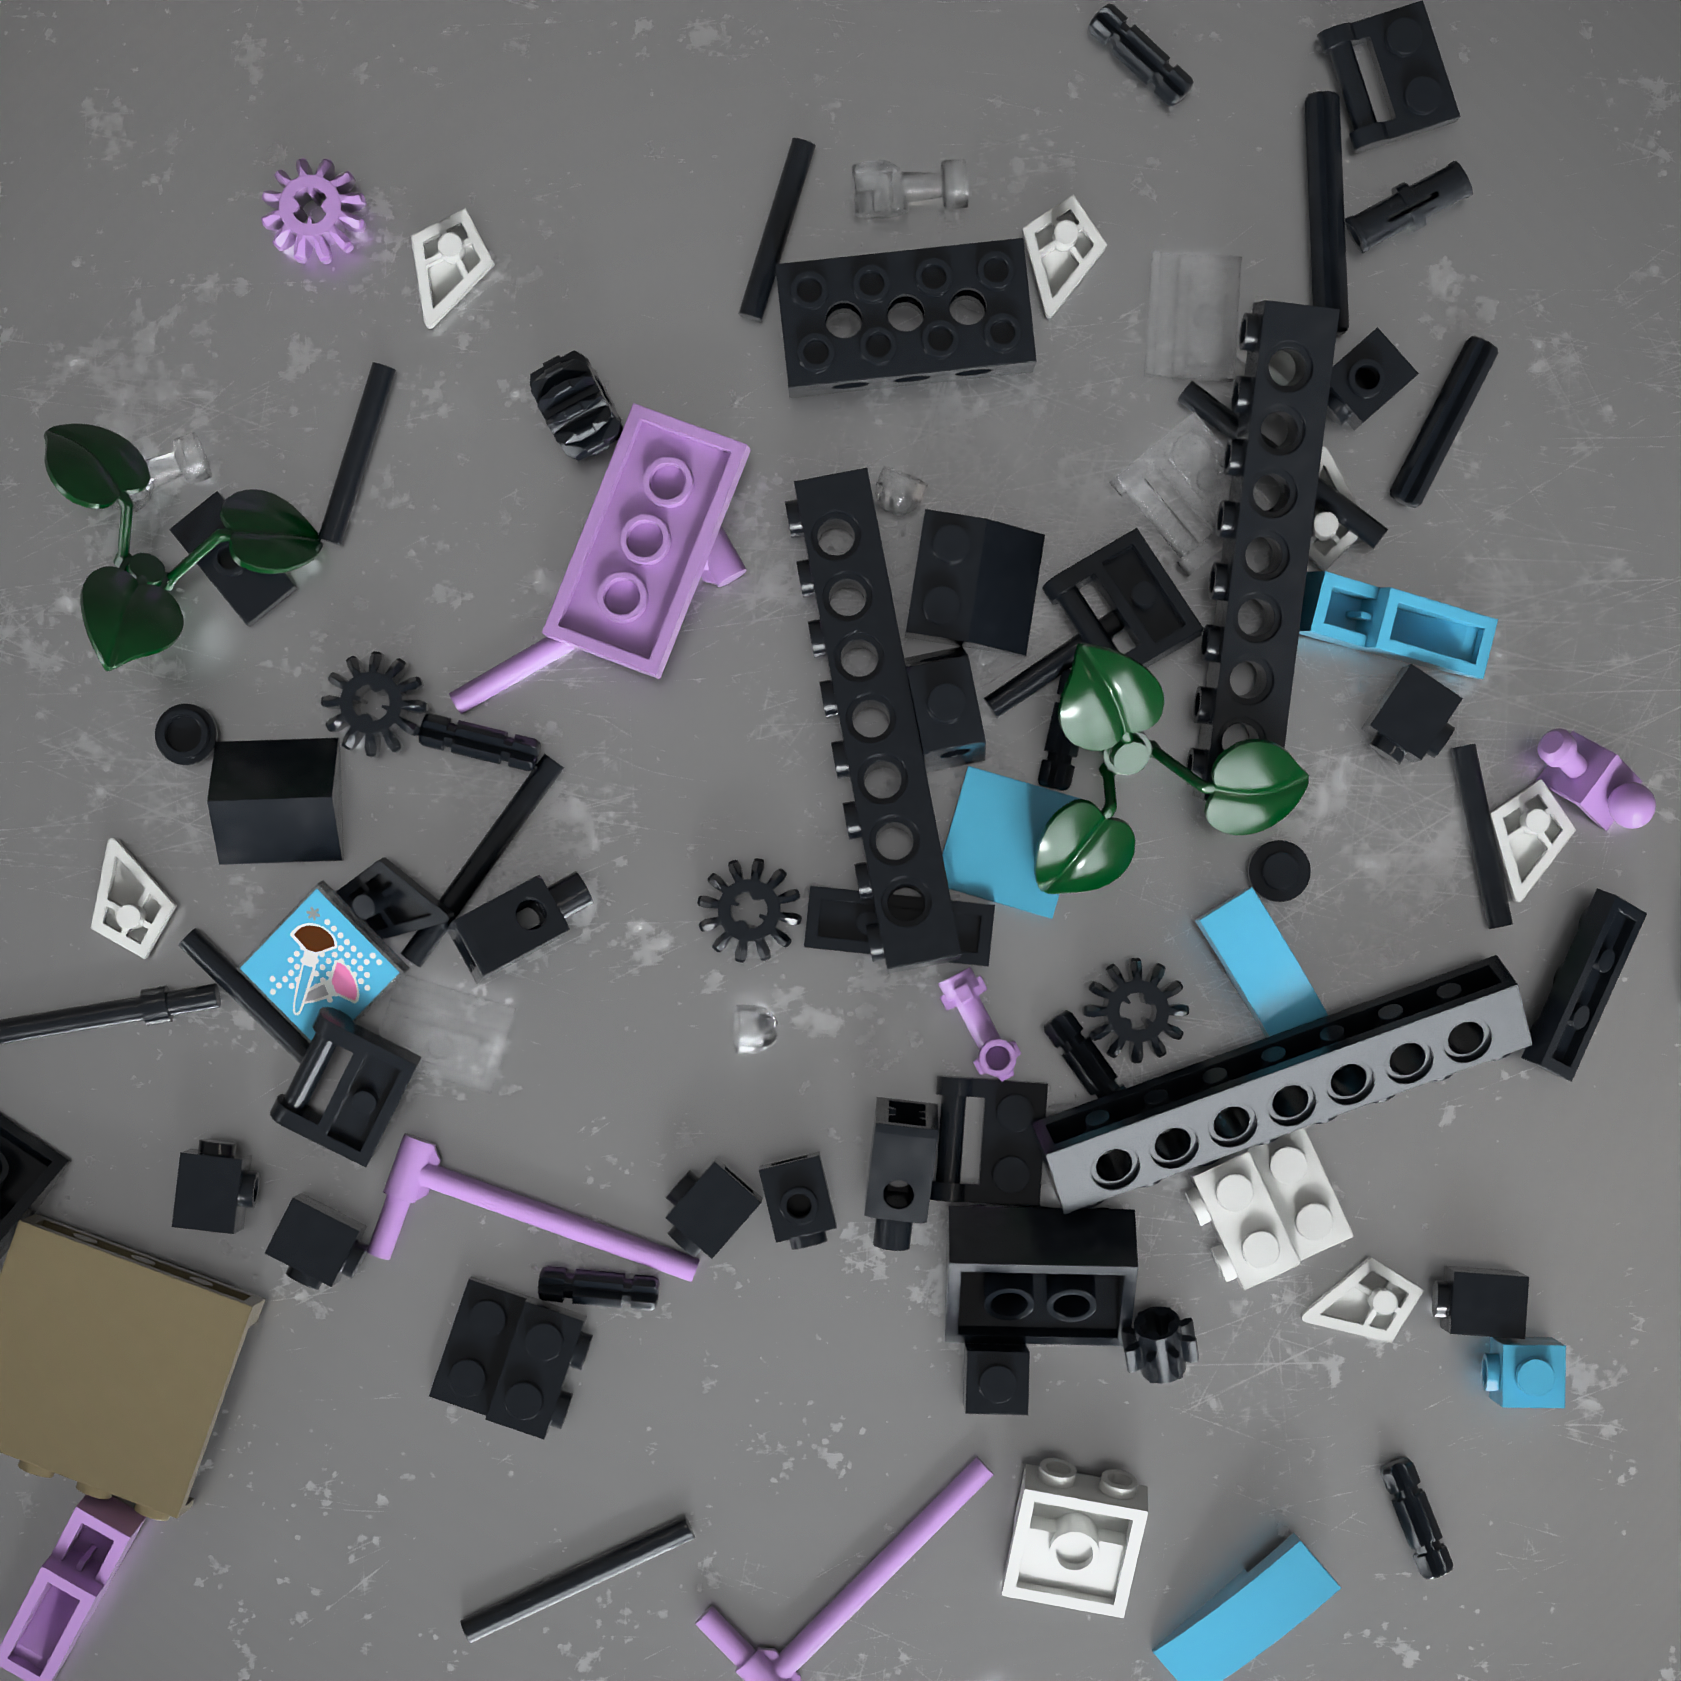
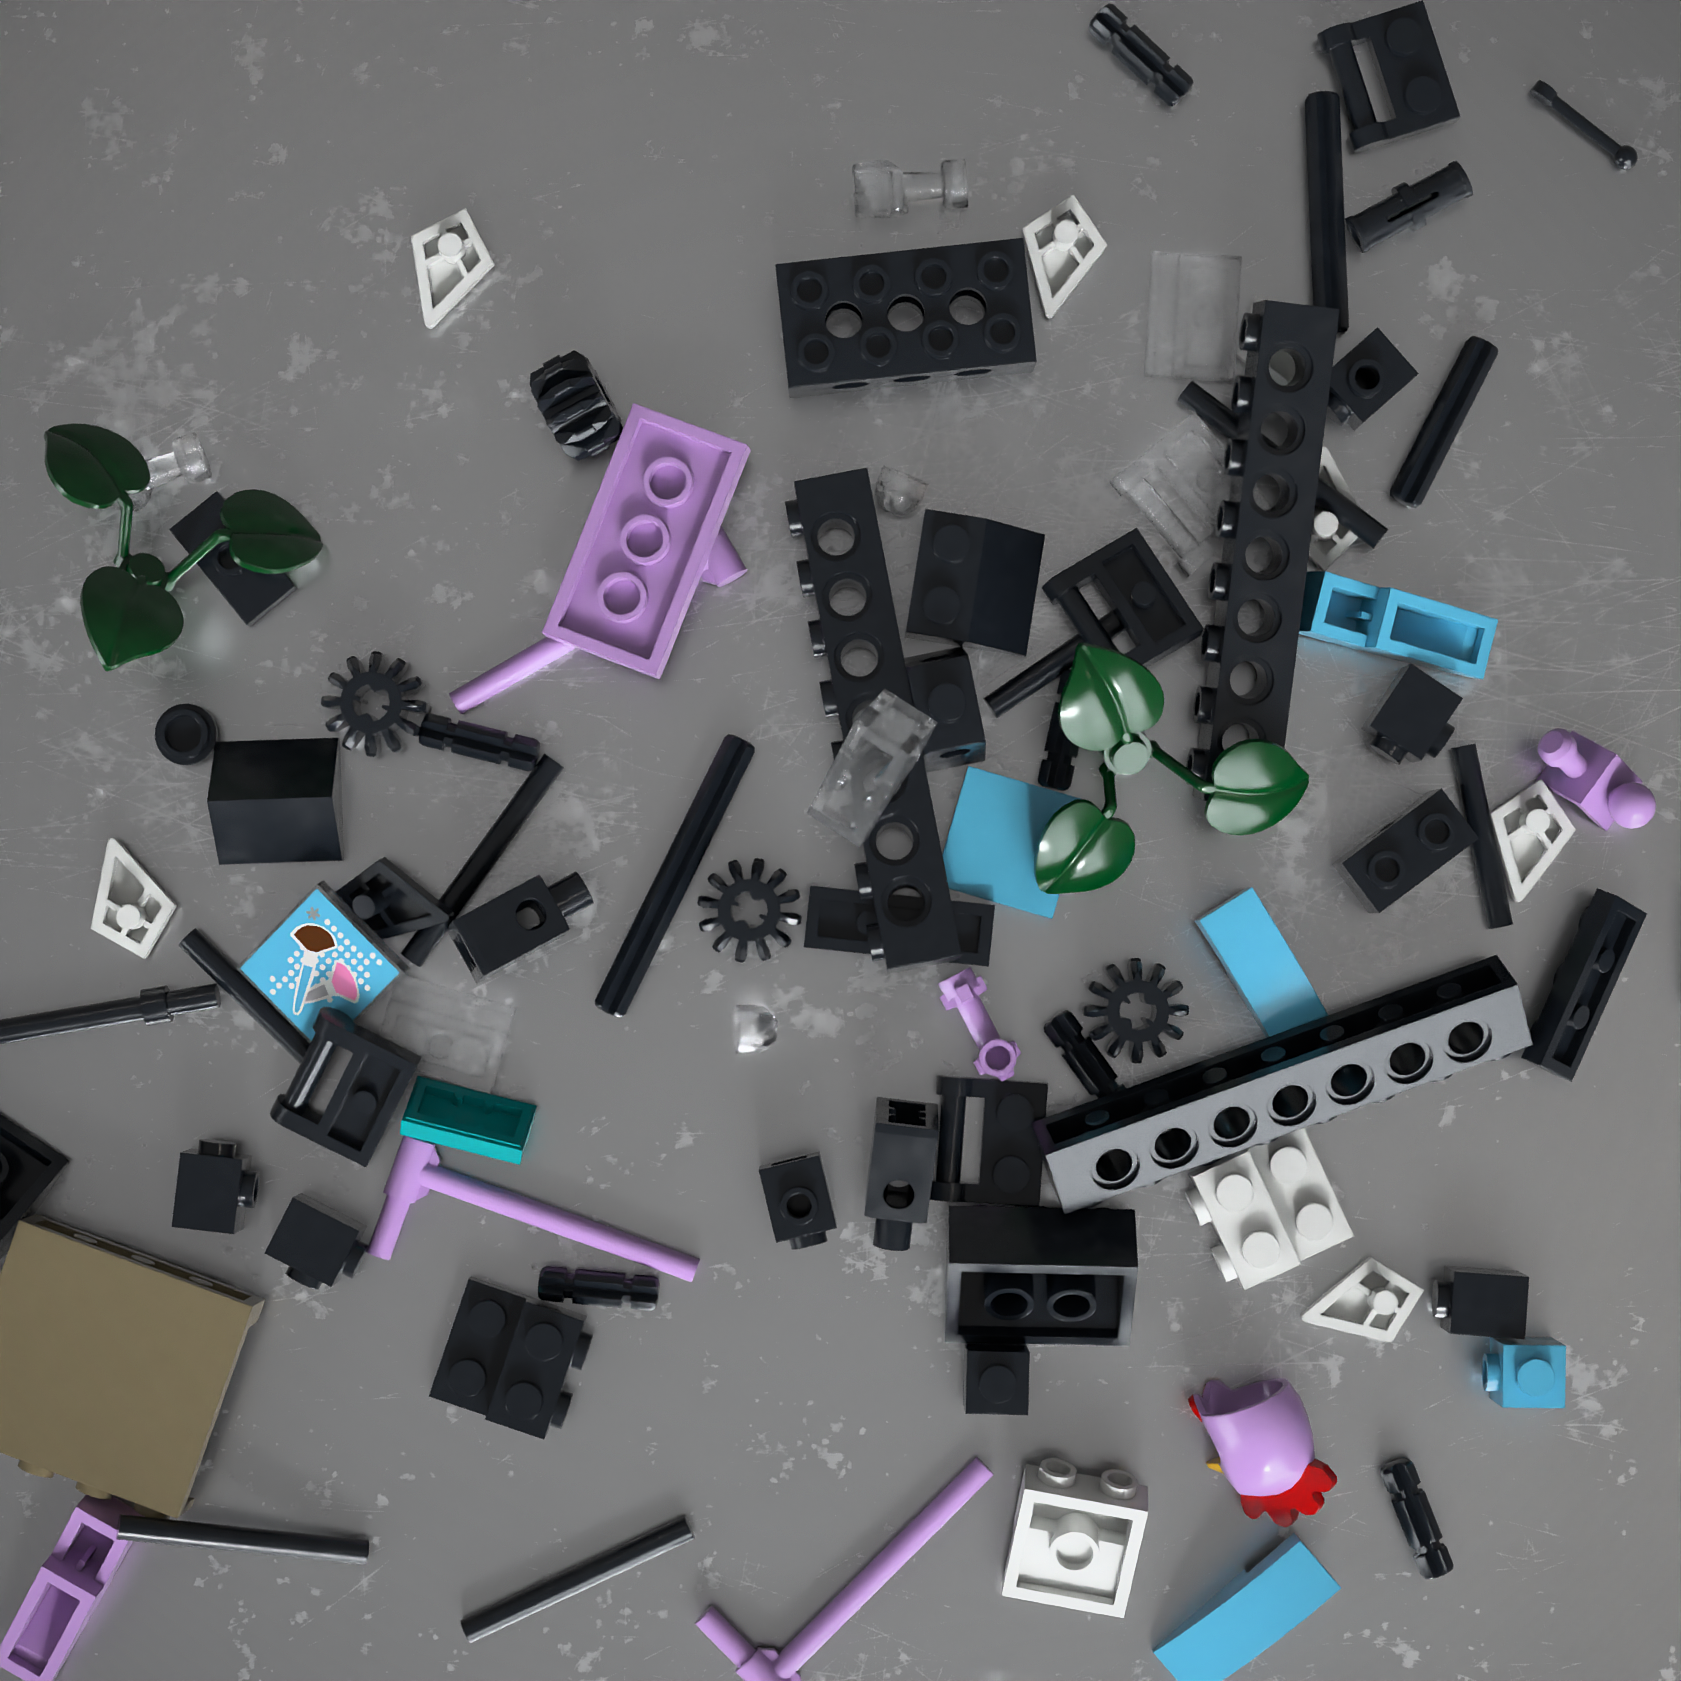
lavender gear [261,158,367,264] -> none
black bar [318,362,396,546] -> none
black brick [665,1158,763,1259] -> none
black bar [738,138,816,321] -> none
black gear [1121,1306,1199,1384] -> none
black plate [1248,840,1311,902] -> none
none -> black bar [116,1514,369,1565]
none -> teal plate [400,1076,537,1165]
none -> black axle [595,734,755,1018]
none -> clear arch [807,689,938,847]
none -> lavender piece [1188,1378,1337,1527]
none -> black brick [1332,788,1479,913]
none -> black hinge [1530,80,1638,170]

